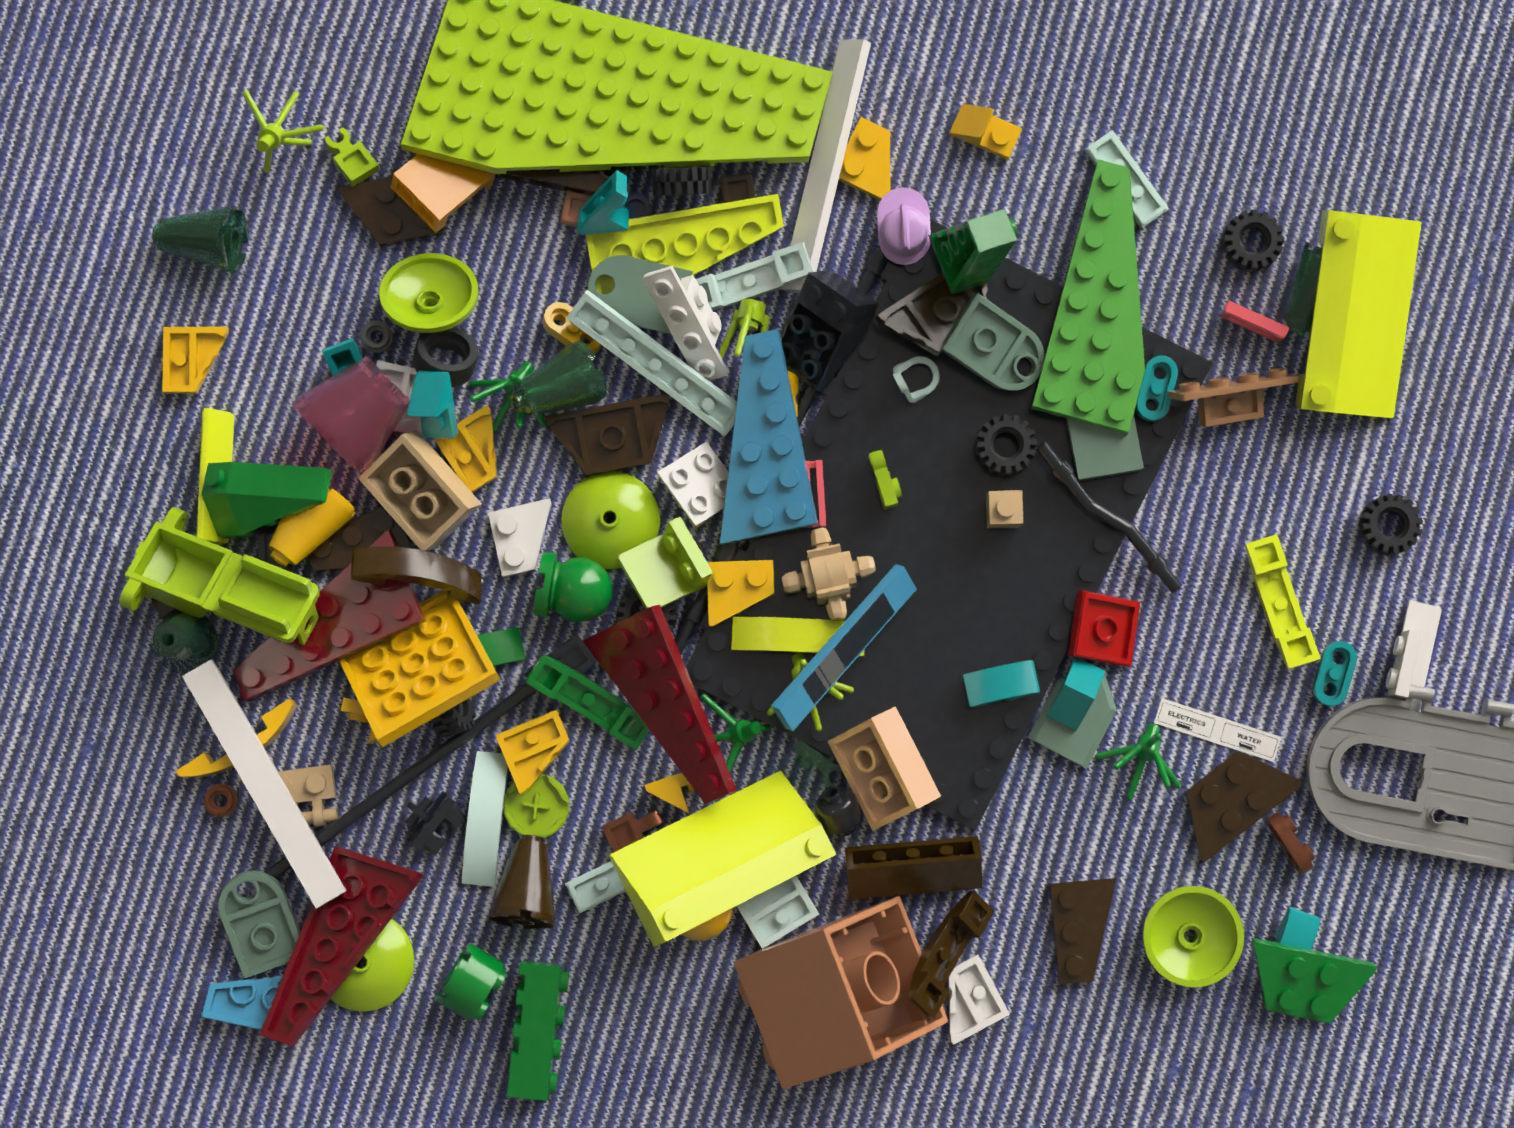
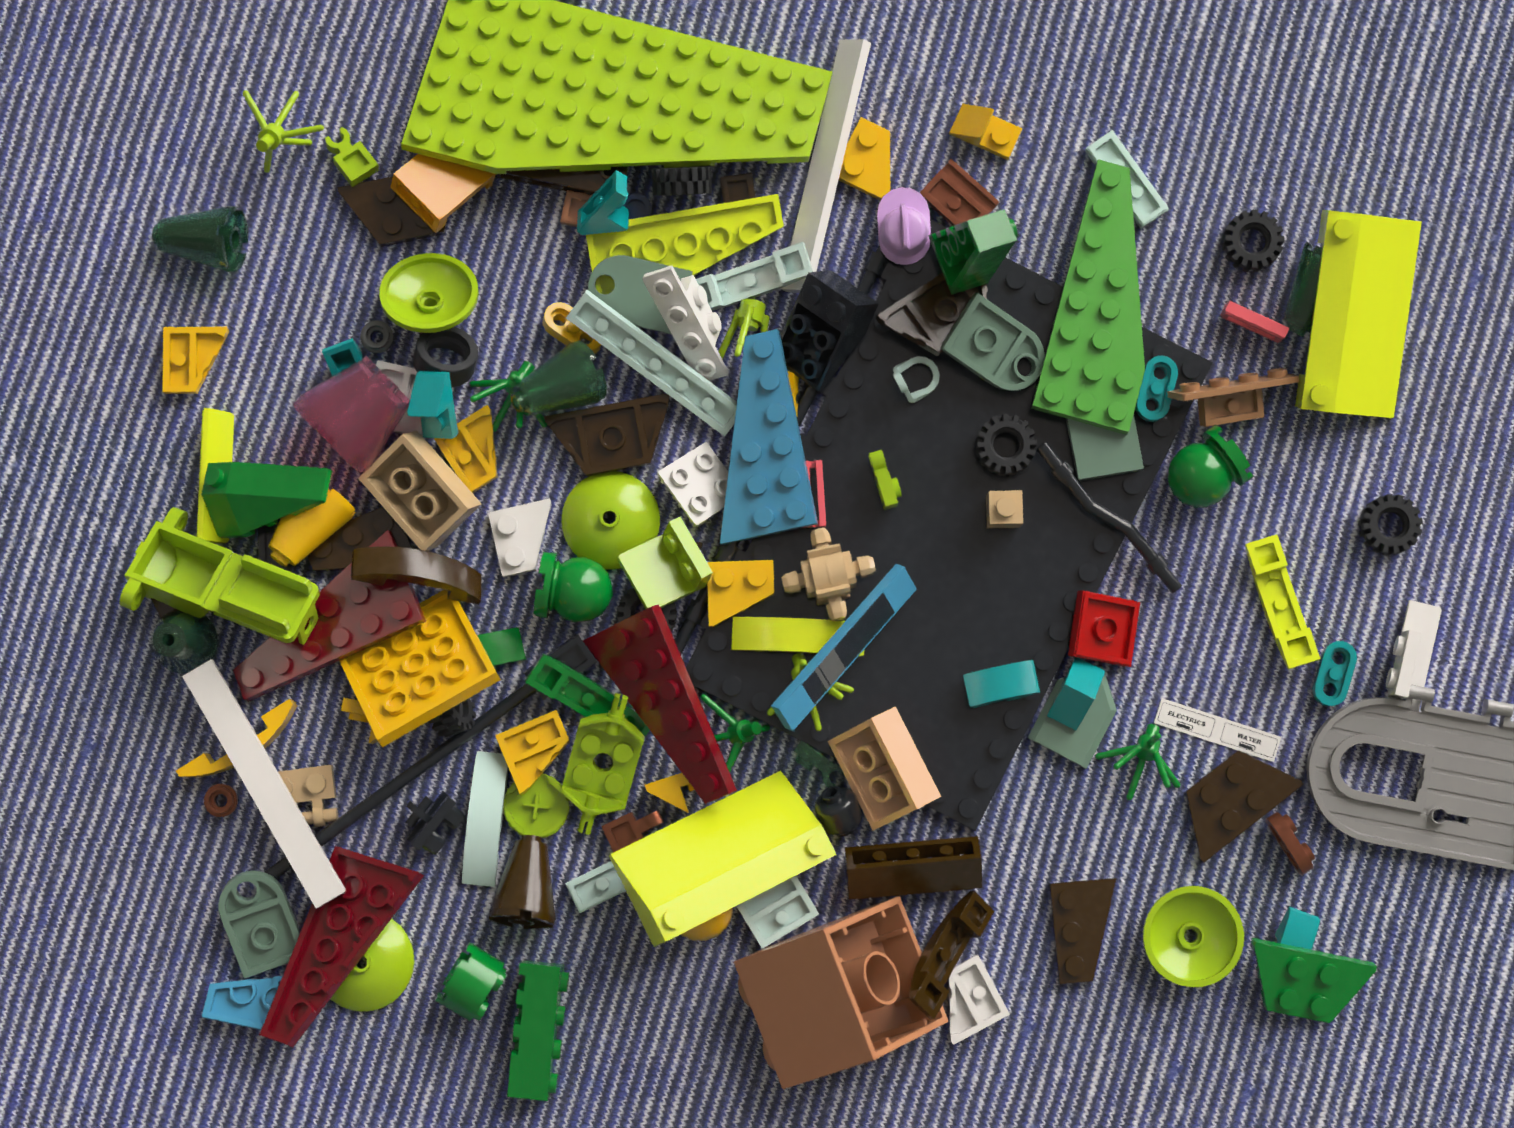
none -> lime plate [561,693,645,835]
none -> copper plate [920,159,999,226]
none -> green tile [1168,425,1254,508]

